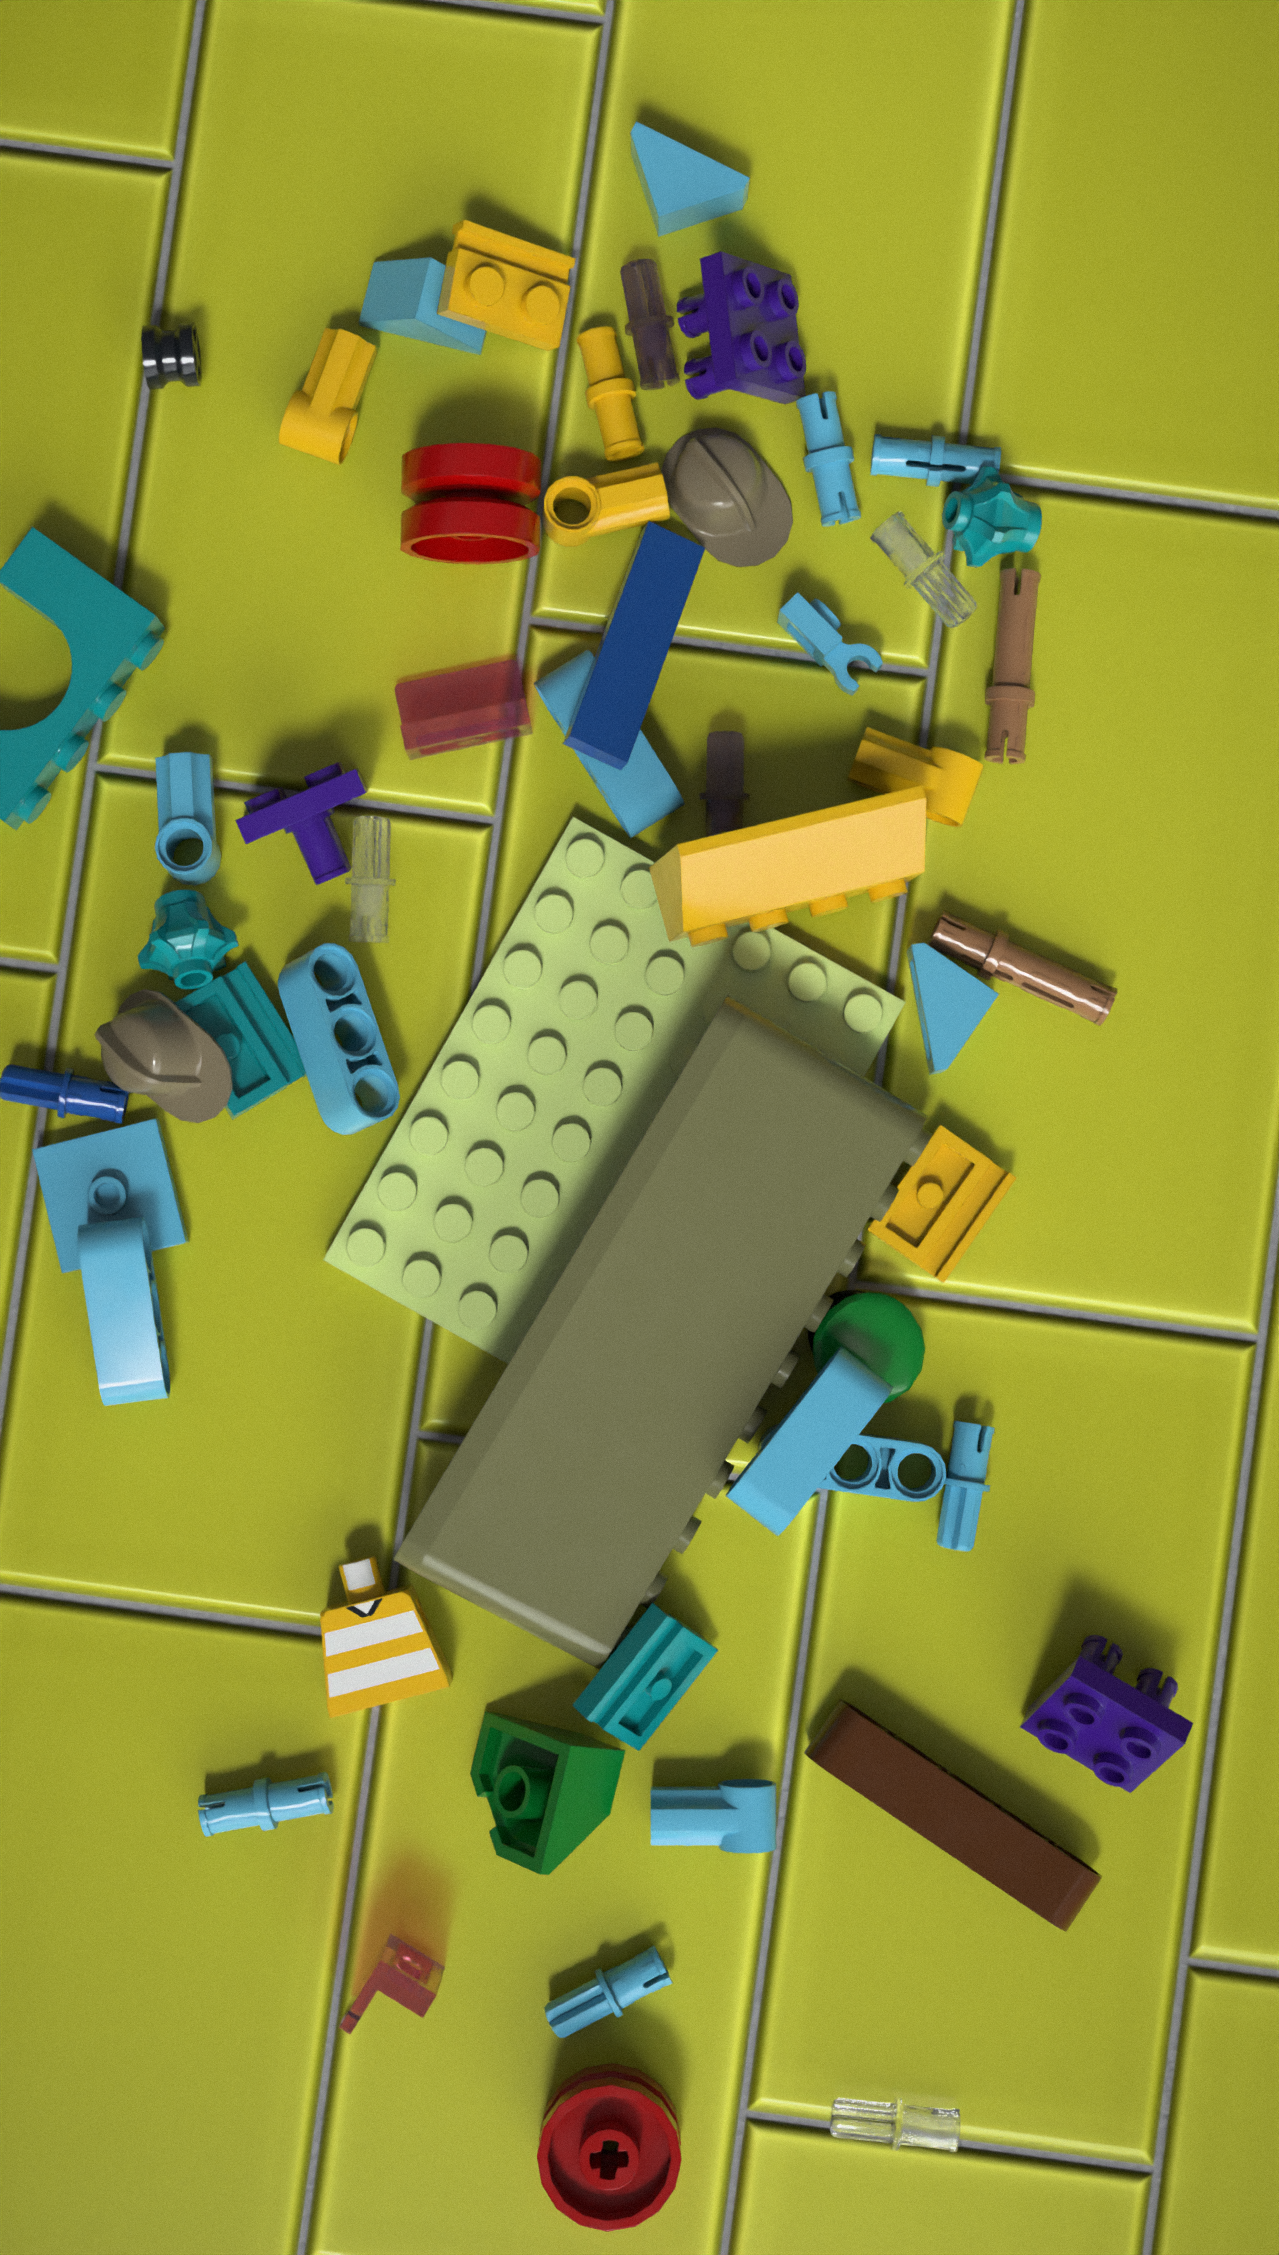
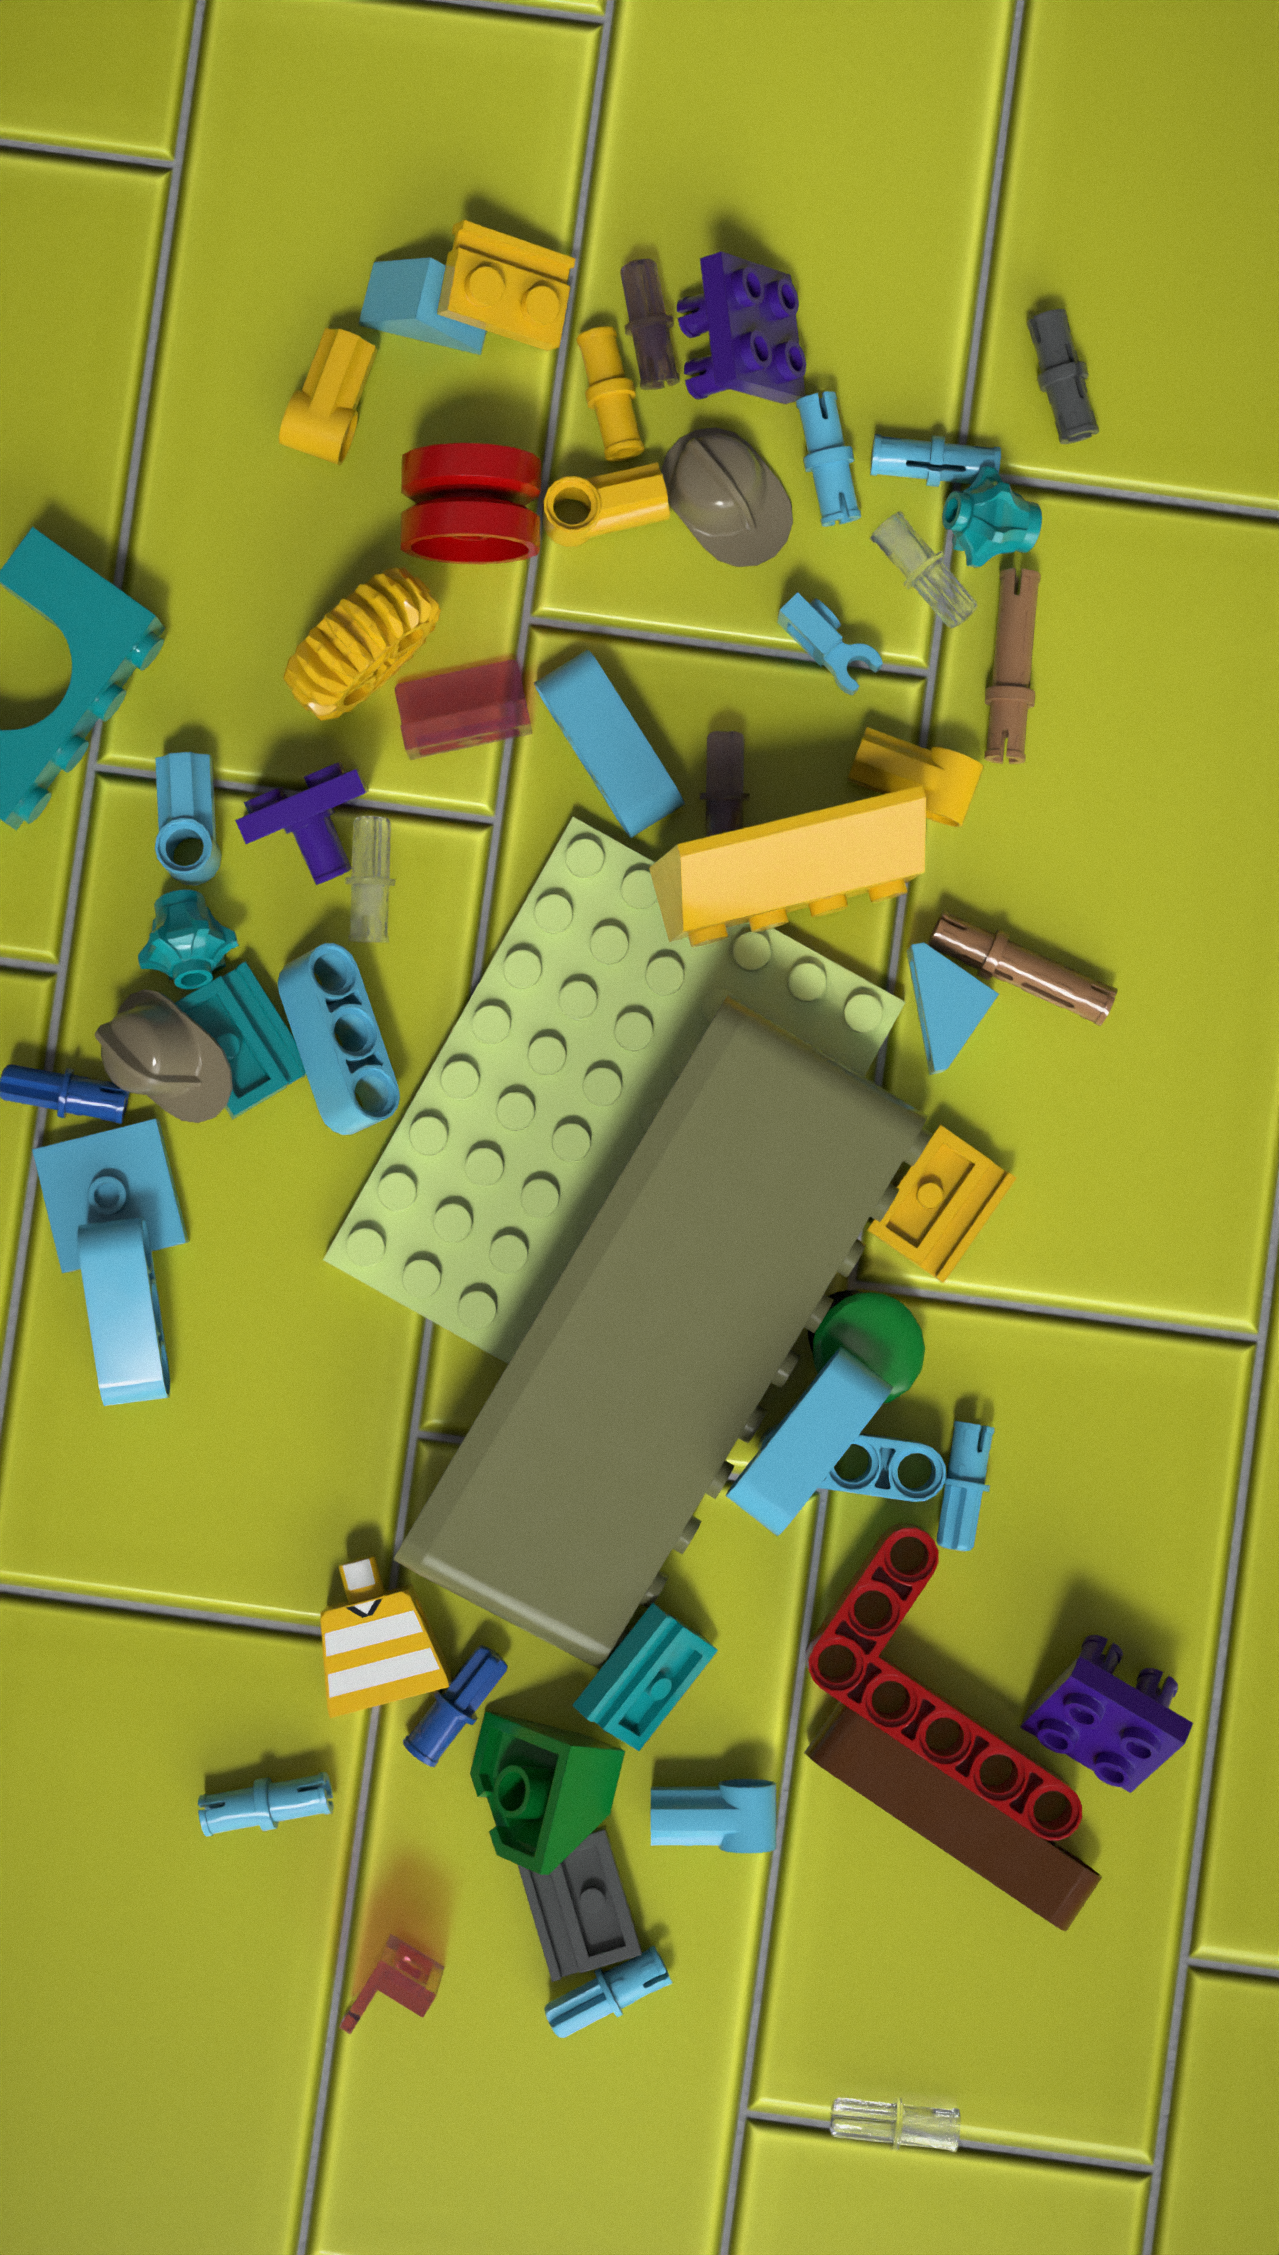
black wheel [141,322,202,390] -> none
red wheel [537,2063,682,2232] -> none
blue tile [563,521,705,770] -> none
medium azure slope [630,121,750,237] -> none
none -> yellow gear [283,567,441,721]
none -> blue axle [403,1645,508,1767]
none -> dark grey plate [518,1826,642,1982]
none -> red beam [806,1523,1082,1841]
none -> dark grey pin [1026,309,1099,444]

